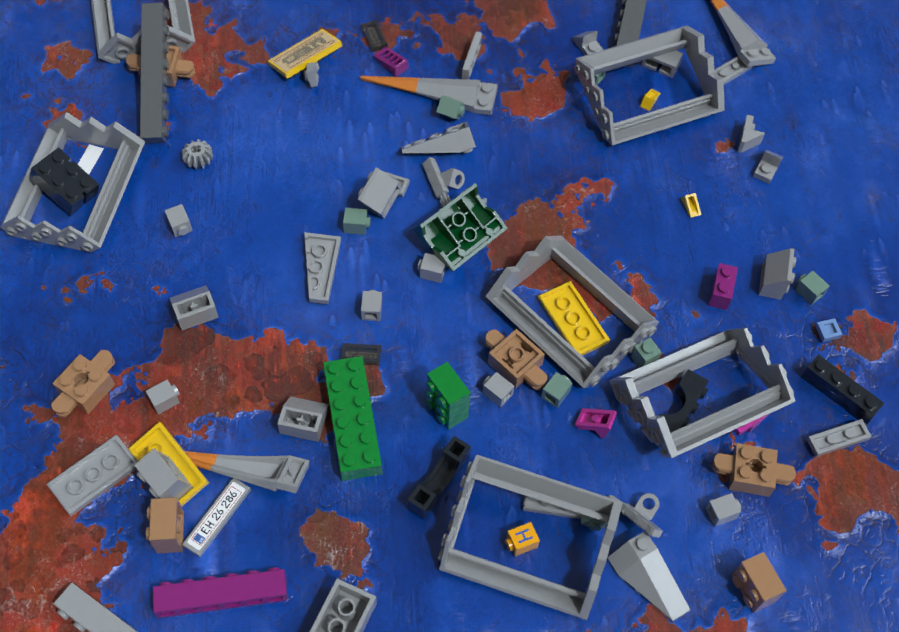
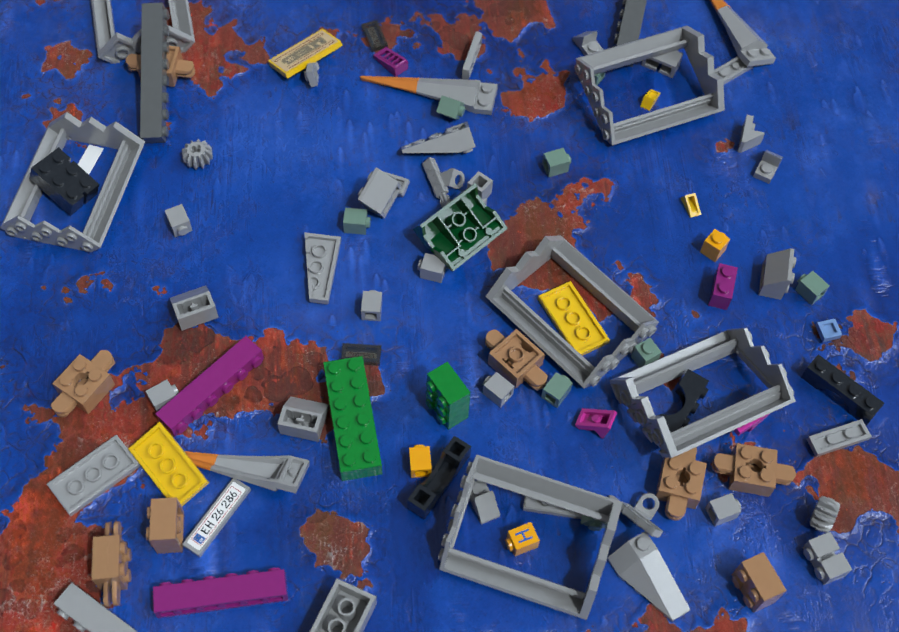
light grey brick [134,448,193,500] -> none
none -> medium nougat brick [92,521,132,607]
none -> magenta brick [155,336,264,437]
none -> light orange brick [409,445,432,478]
none -> light grey brick [467,171,493,199]
none -> light grey slope [469,480,500,525]
none -> sand green brick [542,148,571,177]
none -> medium nougat brick [656,447,707,521]
none -> light orange brick [700,229,730,262]
none -> light grey piece [803,532,852,585]
none -> light grey gear [810,496,840,533]

